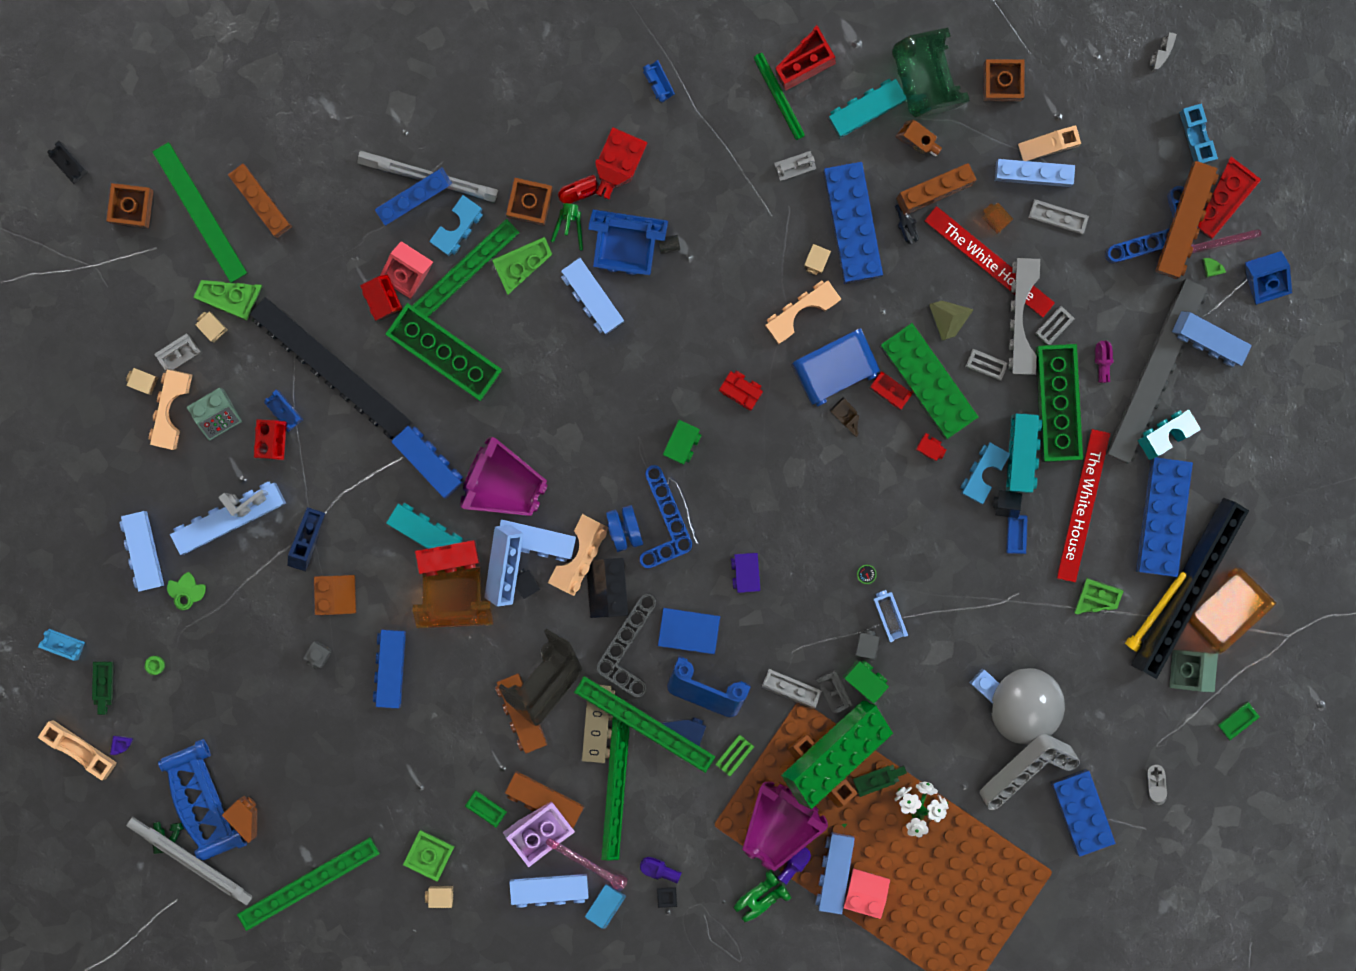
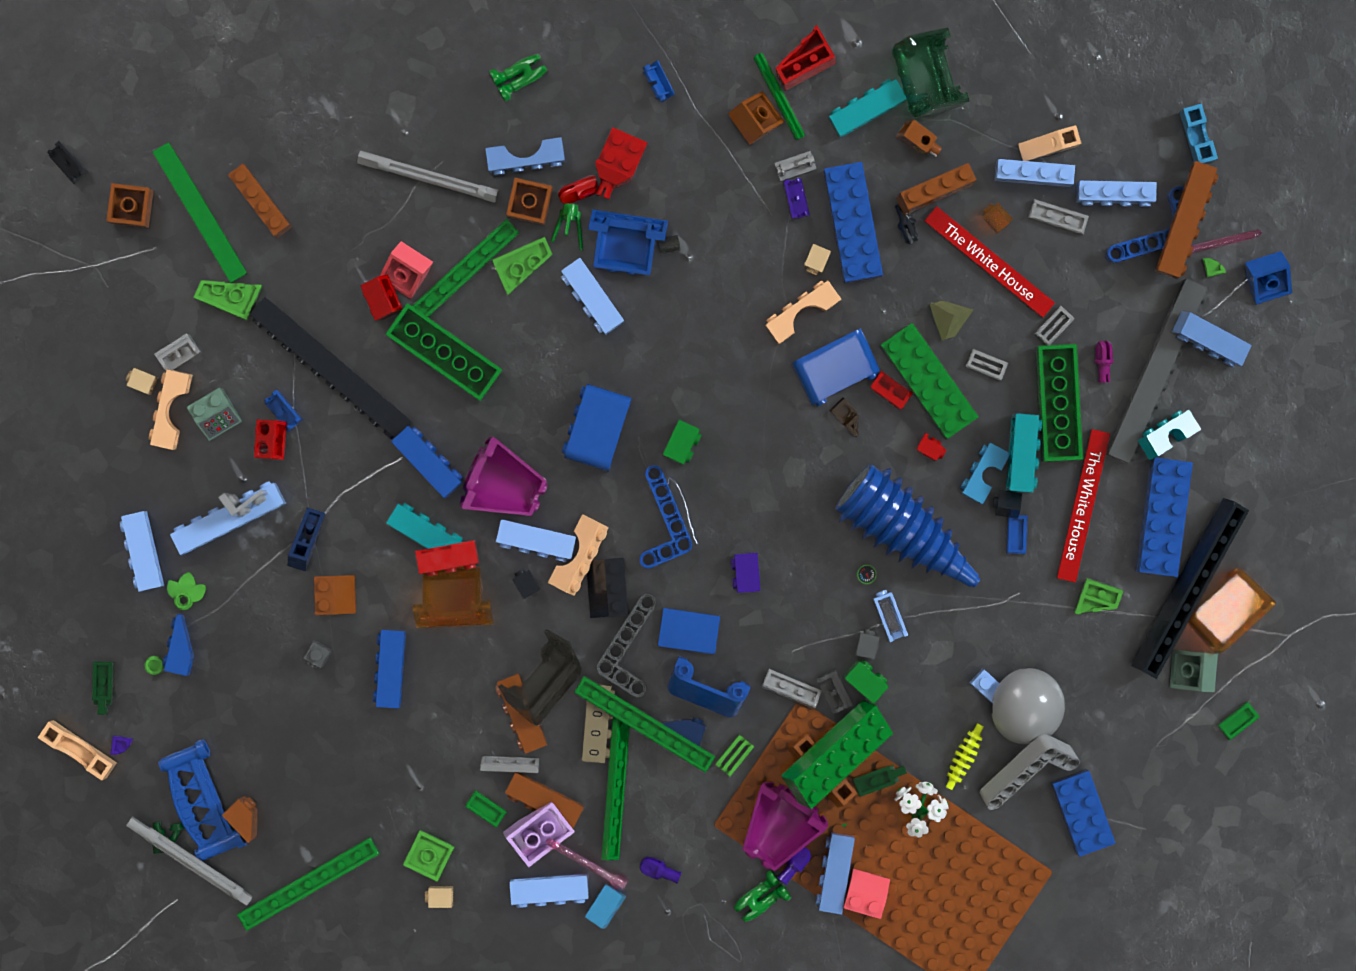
dark azure hinge [38,629,85,661] -> none
tan brick [195,312,228,343] -> none
blue brick [375,167,452,226] -> none
dark azure arch [429,195,483,257] -> none
light blue brick [484,525,524,607] -> none
blue wheel [606,505,643,552] -> none
black tile [657,887,677,908] -> none
red brick [718,370,763,411] -> none
dark orange brick [983,59,1025,101] -> none
light grey arch [1008,258,1040,375] -> none
yellow piece [1125,572,1187,652] -> none
light grey piece [1147,765,1167,805] -> none
light grey slope [1150,32,1177,72] -> none
red wing [1198,157,1261,240] -> none
none -> blue slope [162,614,194,676]
none -> light grey tile [480,756,539,773]
none -> medium blue arch [485,137,565,176]
none -> green piece [488,54,548,102]
none -> blue windscreen [562,384,632,472]
none -> dark orange slope [728,91,785,145]
none -> dark purple hinge [783,178,810,221]
none -> blue cone [835,464,981,588]
none -> neon yellow piece [946,723,984,790]
none -> light blue brick [1076,181,1157,207]

